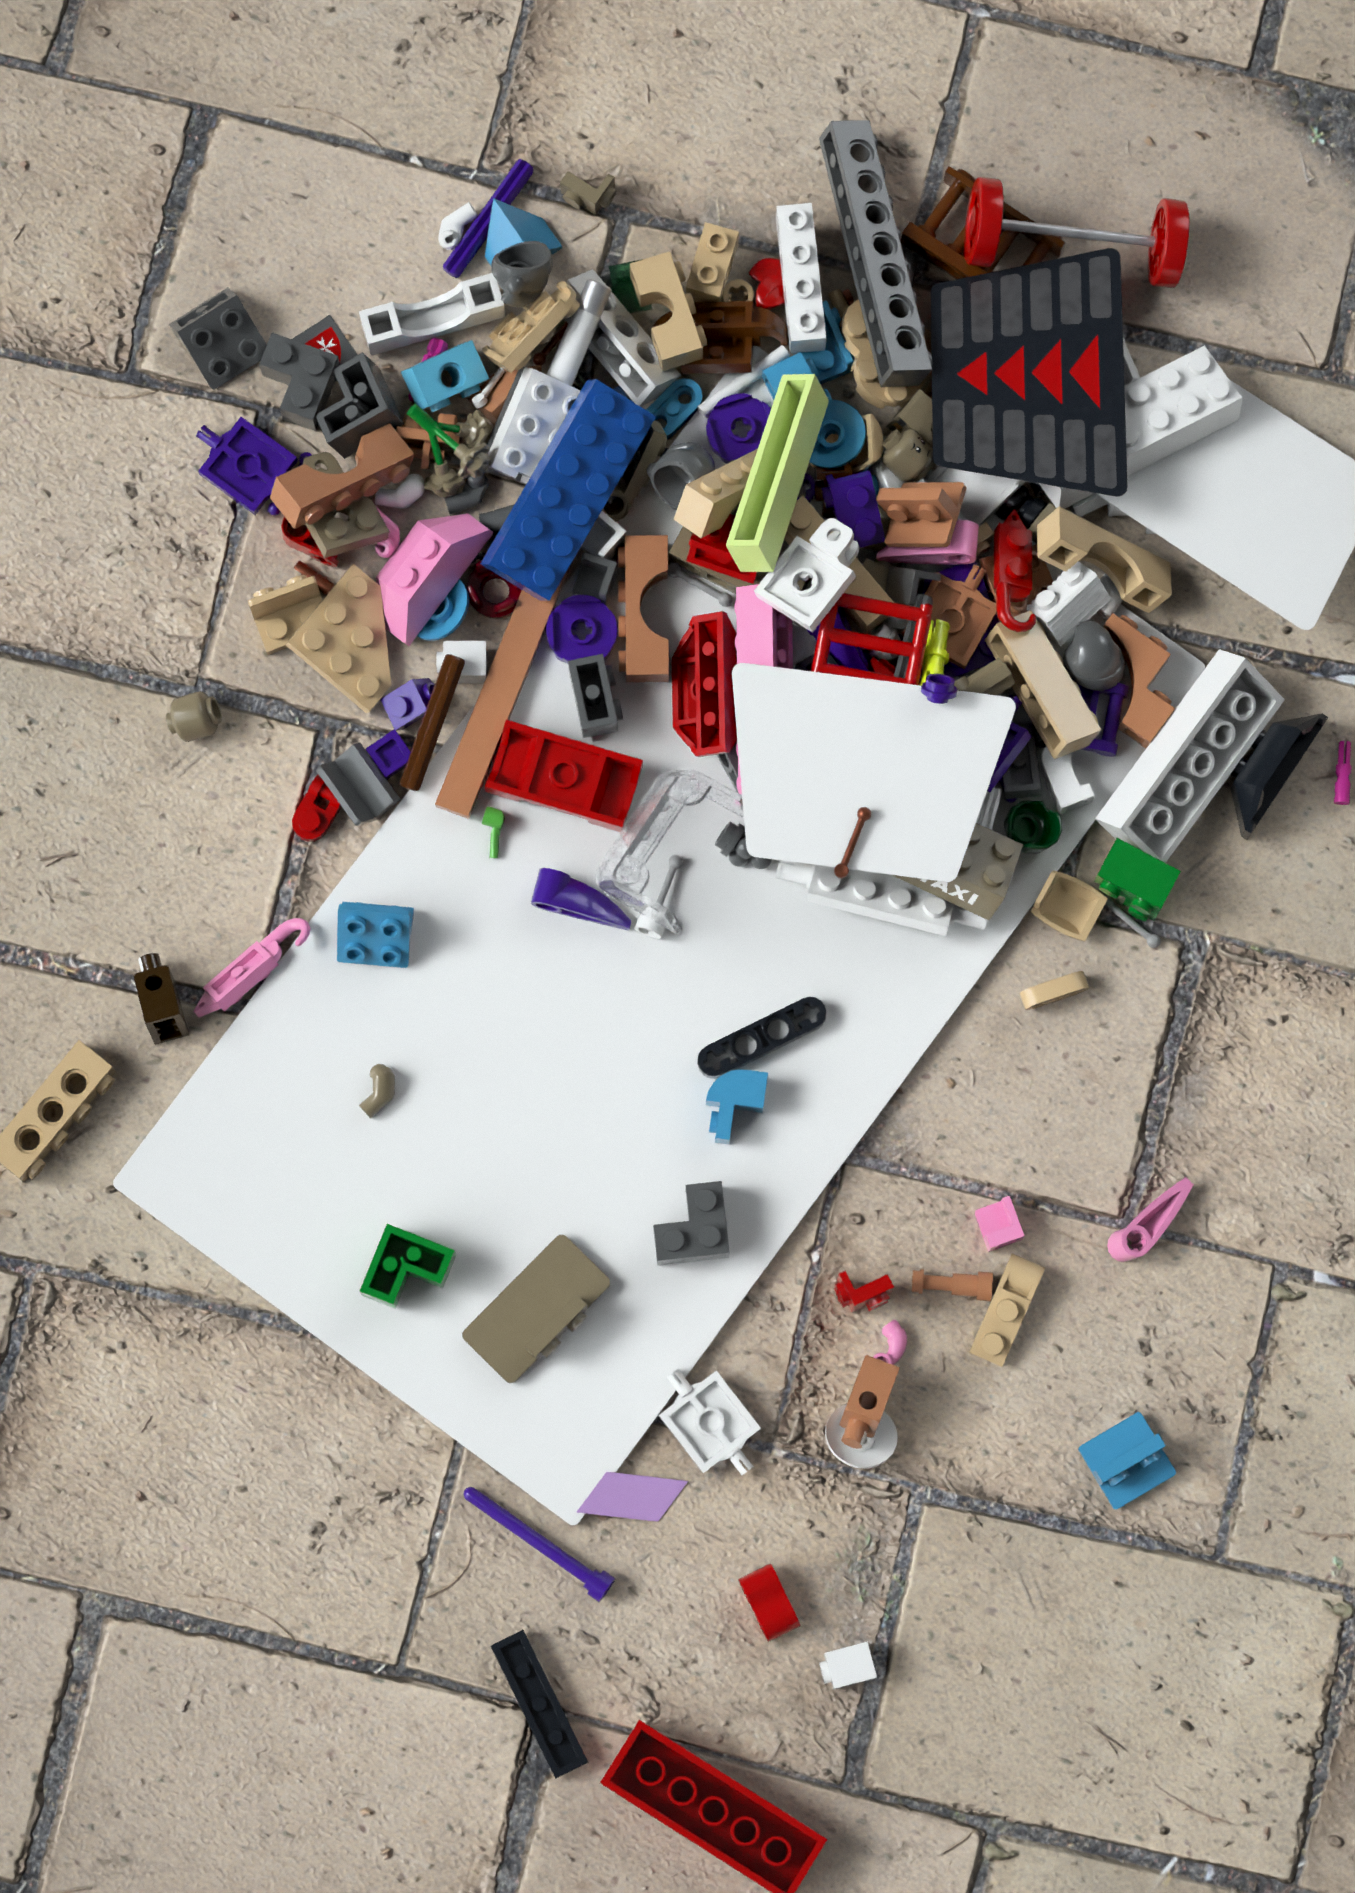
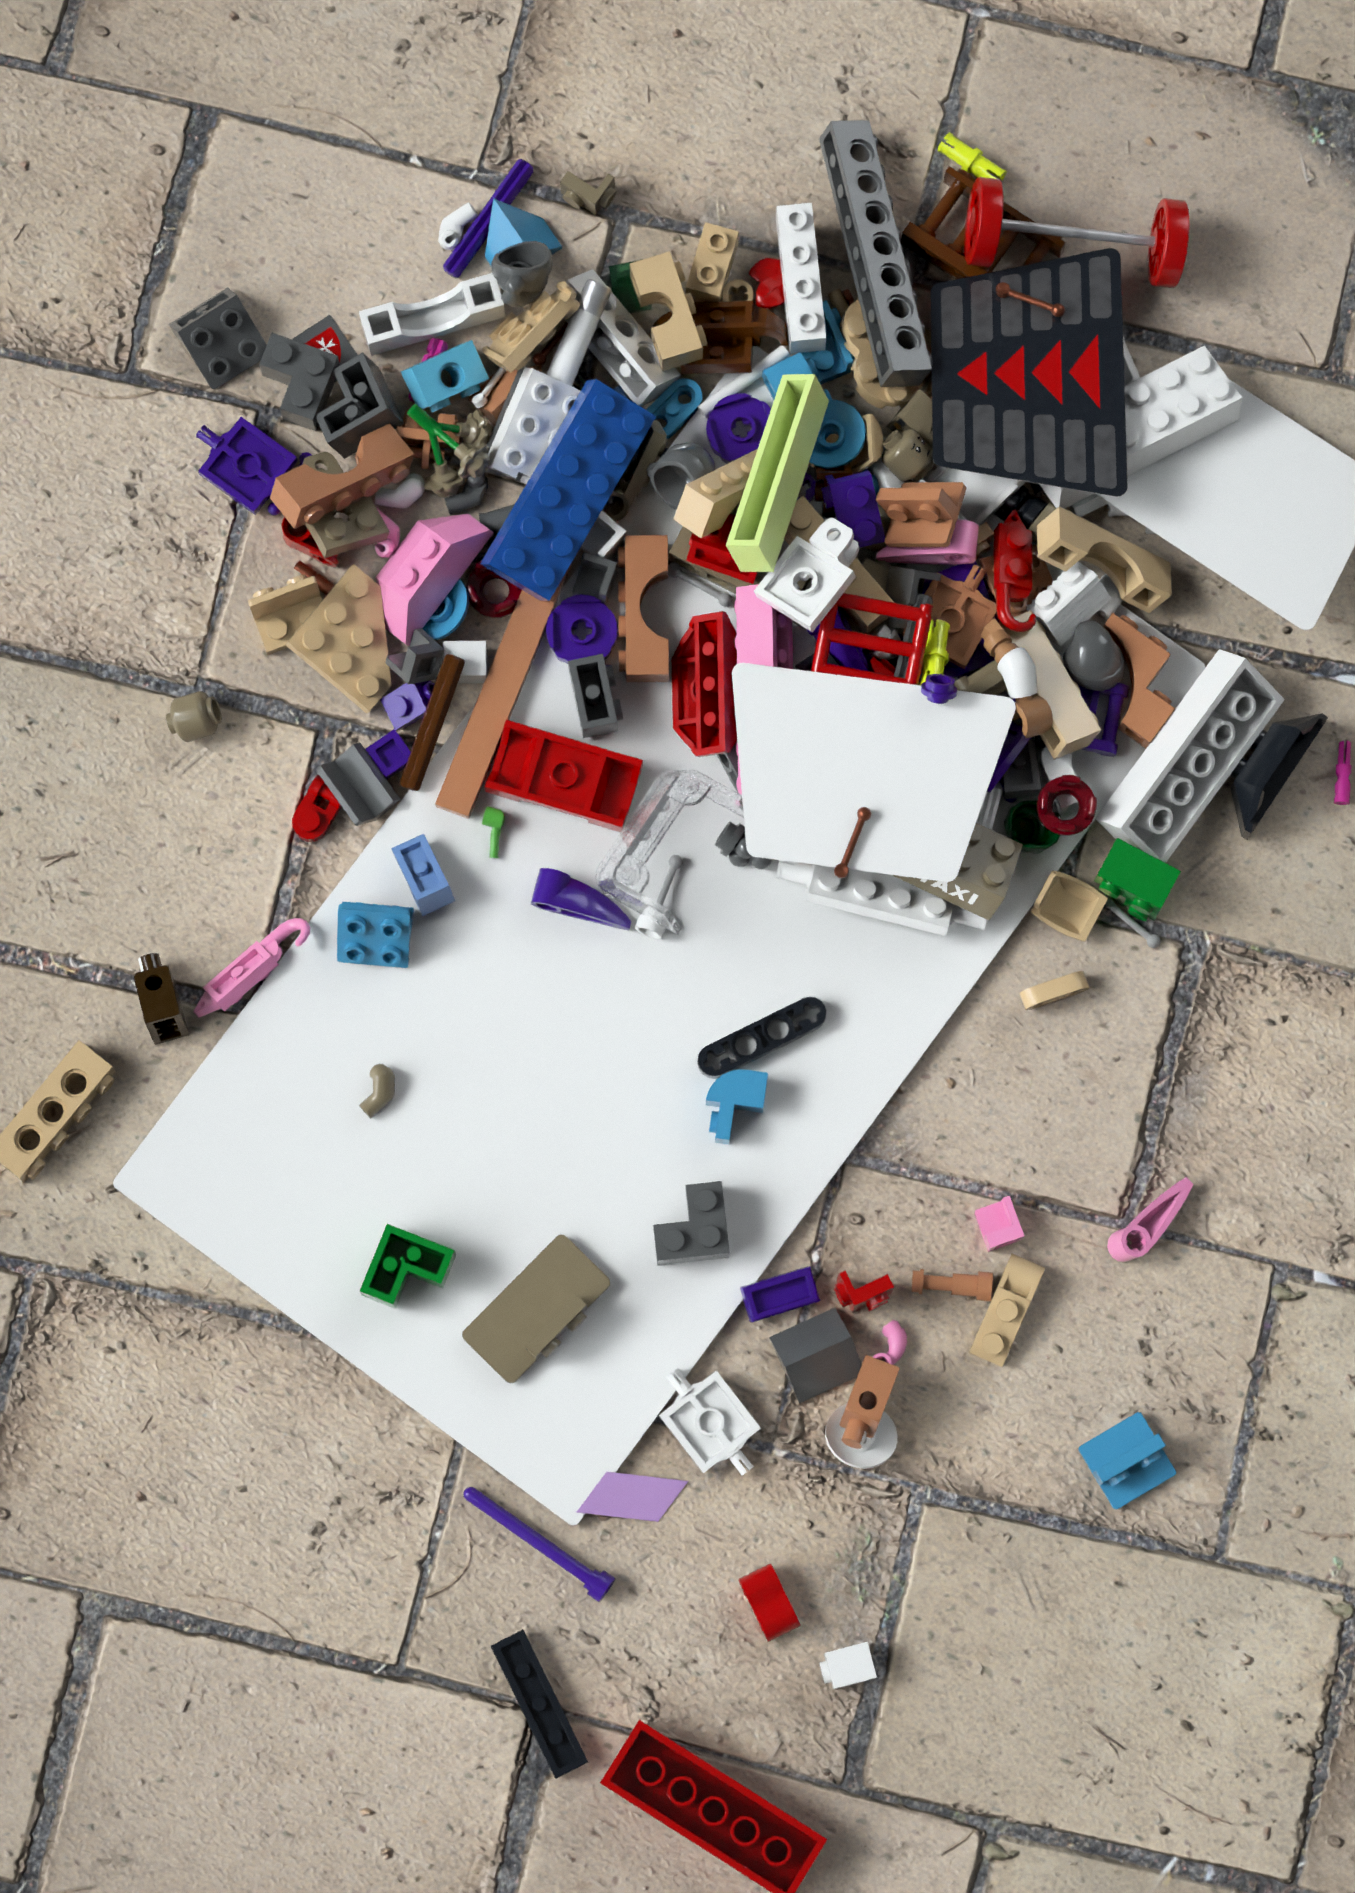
none -> dark grey panel [385,628,444,685]
none -> medium blue plate [391,834,455,916]
none -> dark purple tile [740,1266,820,1322]
none -> dark grey slope [769,1307,862,1404]
none -> neon yellow pin [937,132,1007,181]
none -> piece [981,618,1053,738]
none -> copper hinge [996,282,1065,317]
none -> dark red piece [1037,775,1097,836]

